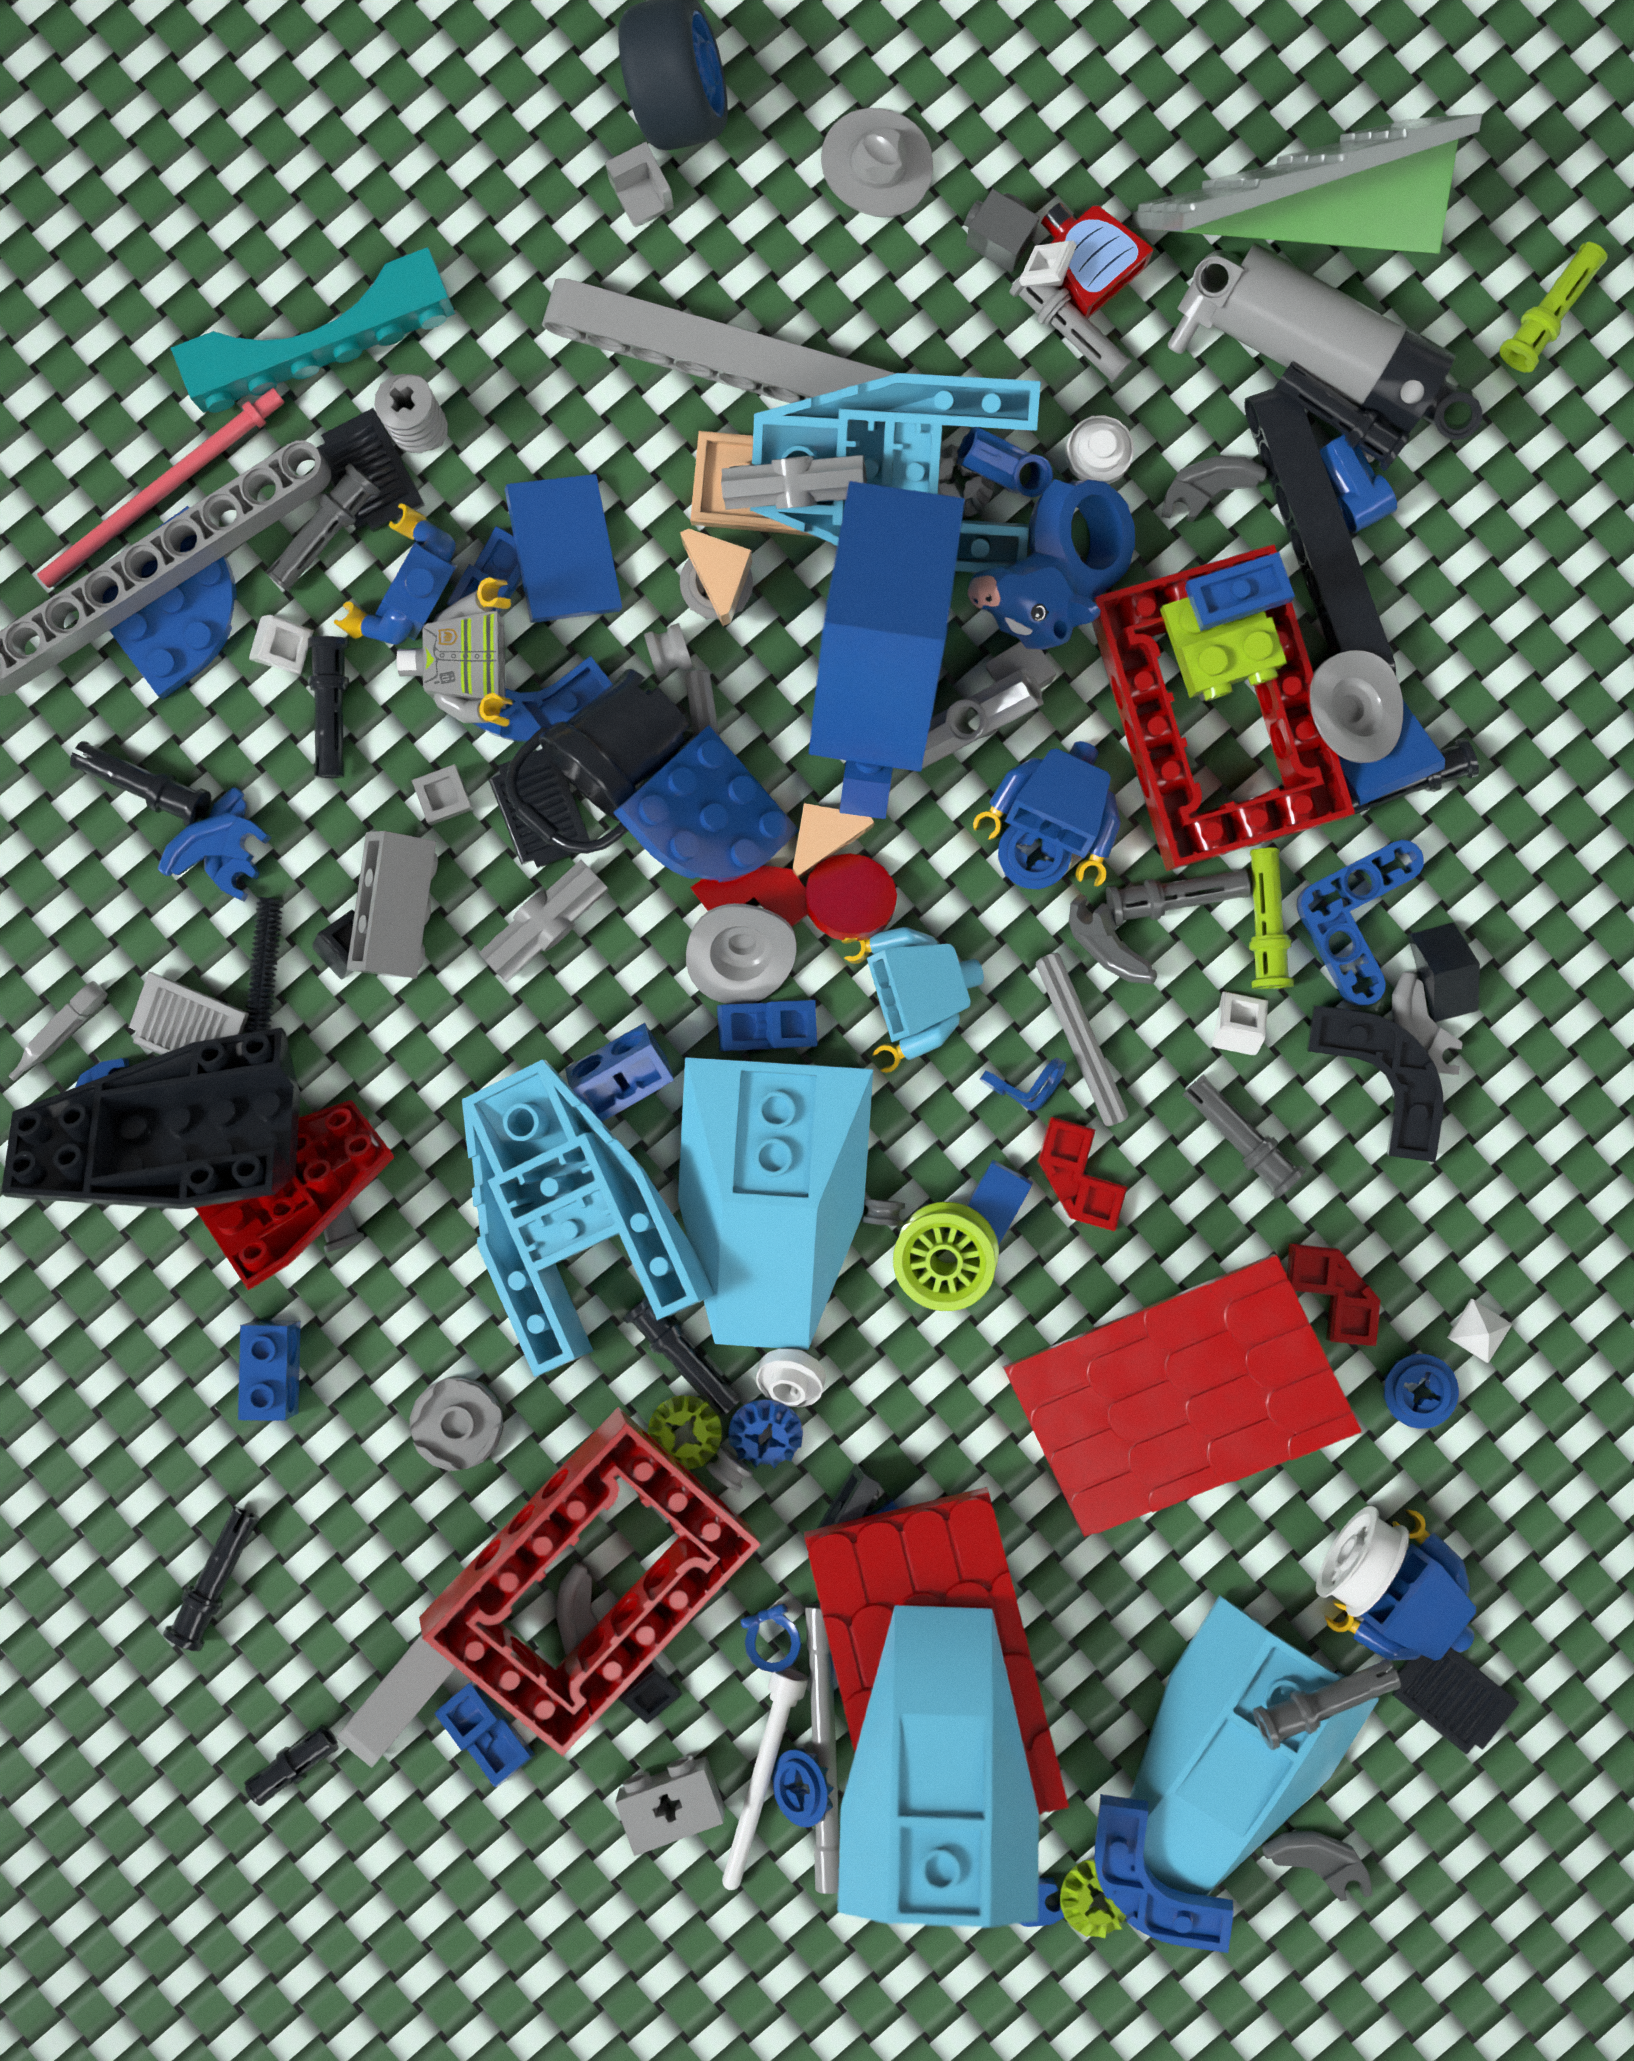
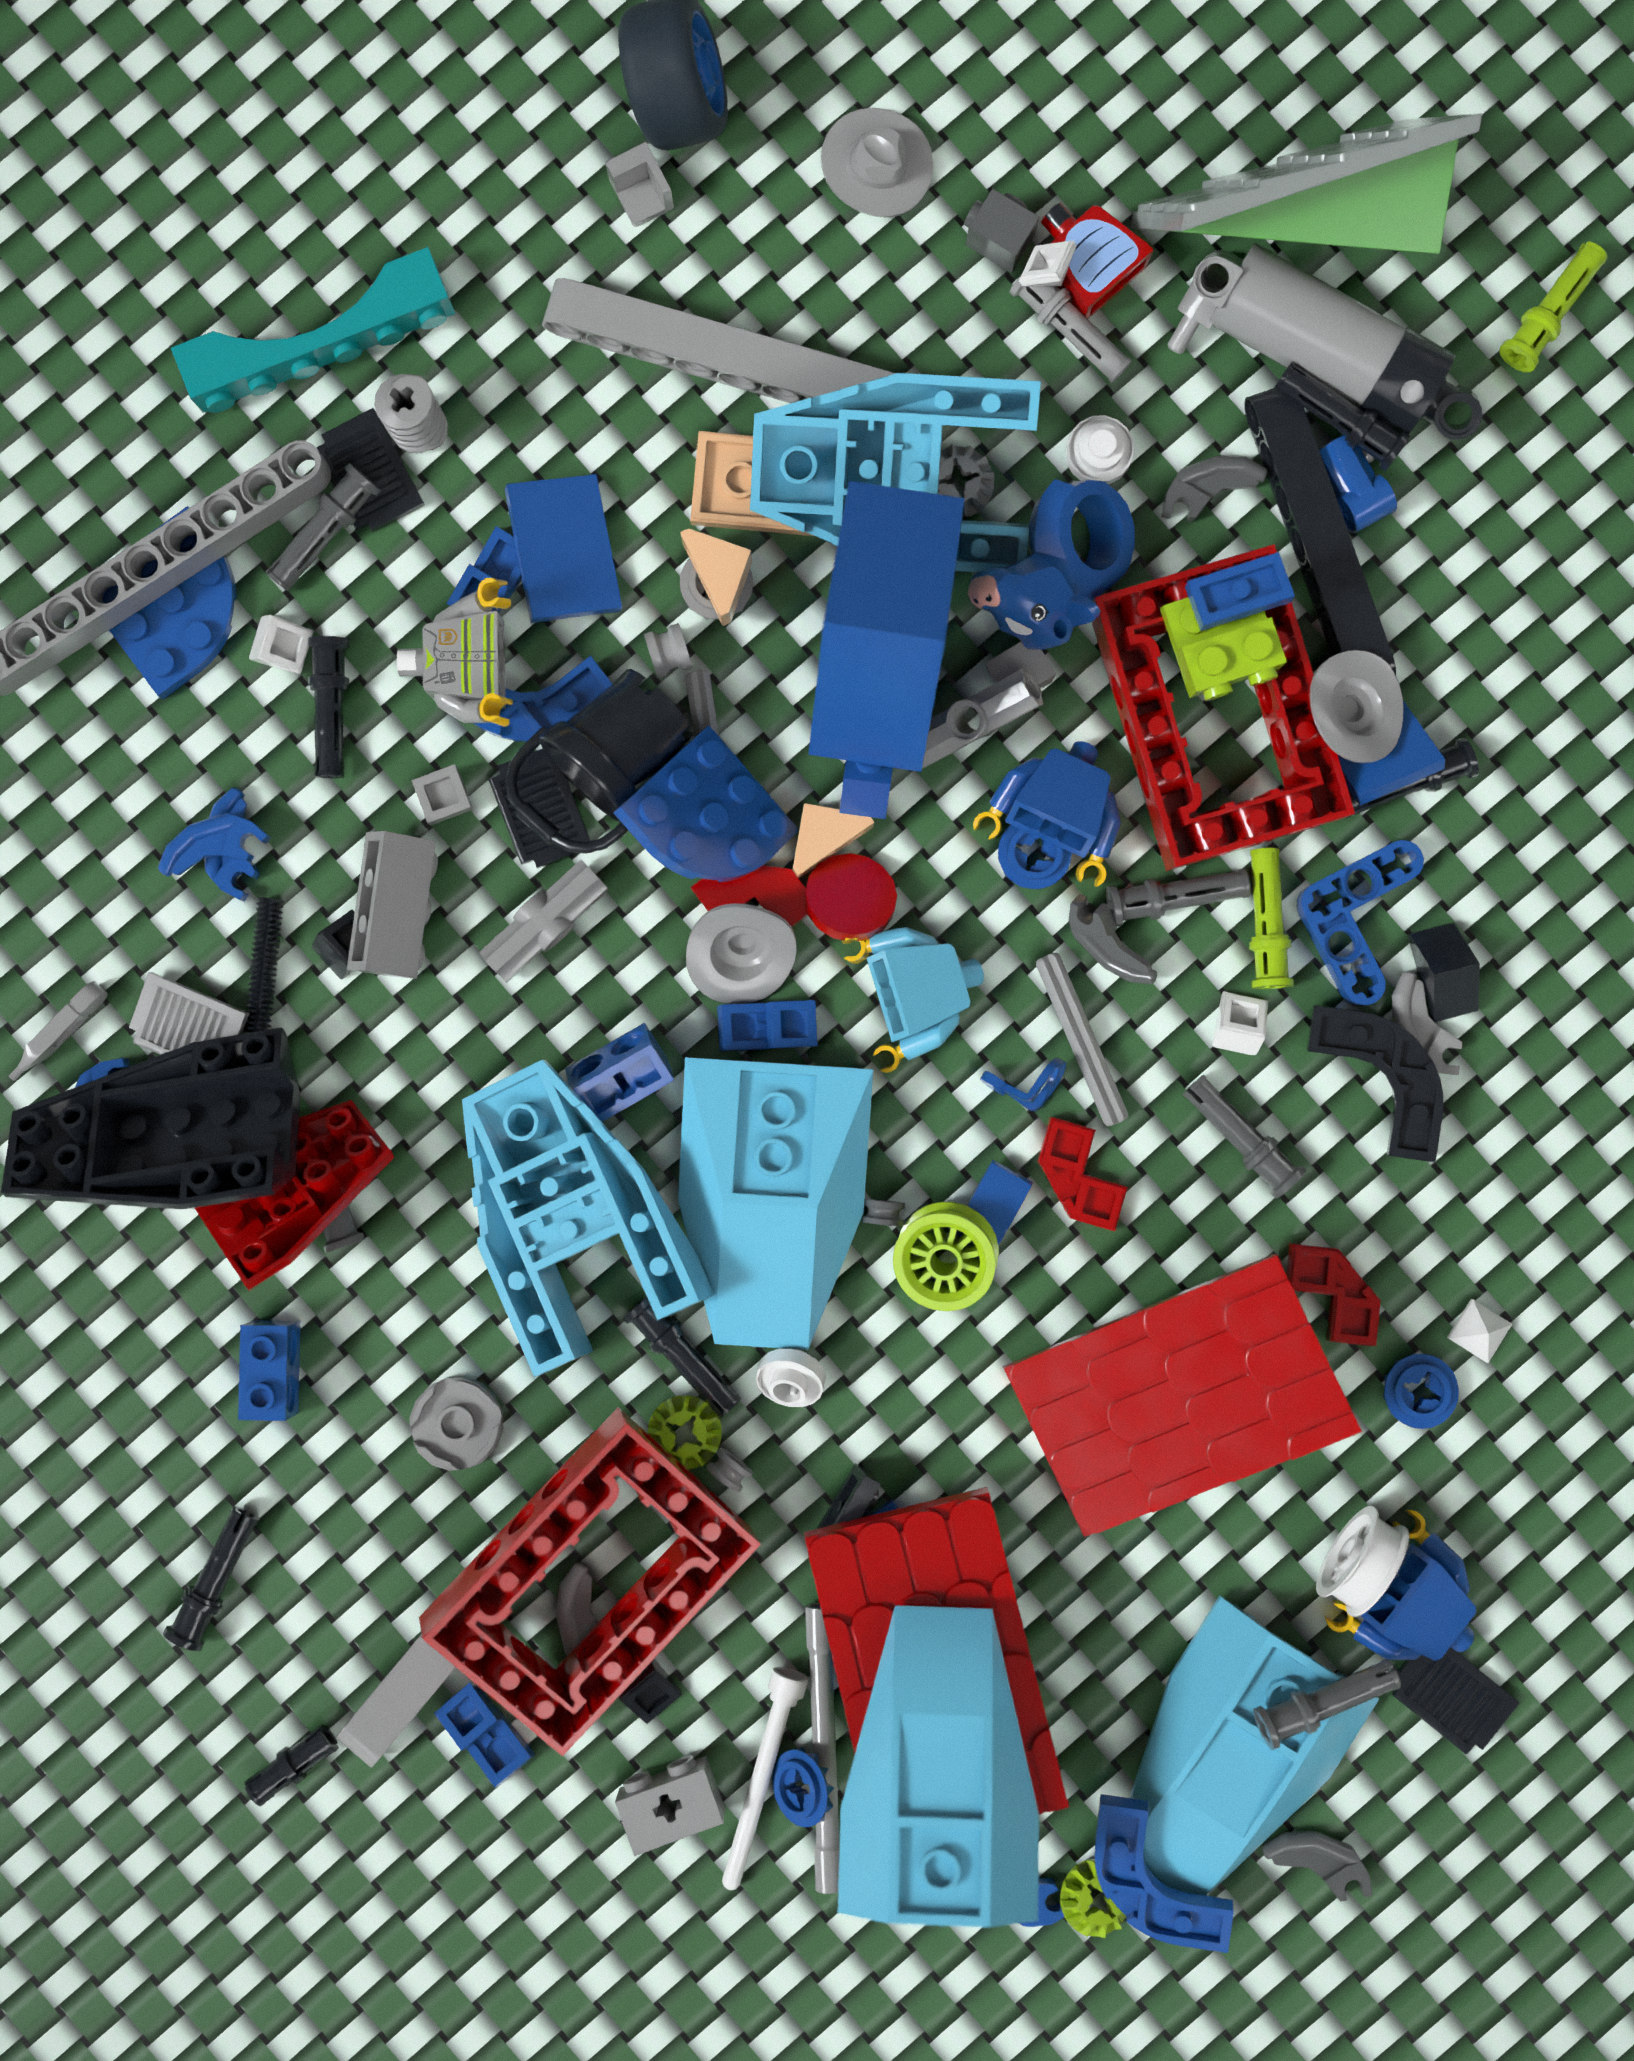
coral bar [37,388,285,589] -> none
black pin [70,741,211,826] -> none
blue torso [334,503,457,645] -> none
light grey piece [721,455,867,510] -> none
blue gear [729,1400,803,1469] -> none
blue piece [741,1604,802,1673] -> none
blue piece [956,427,1053,497] -> none

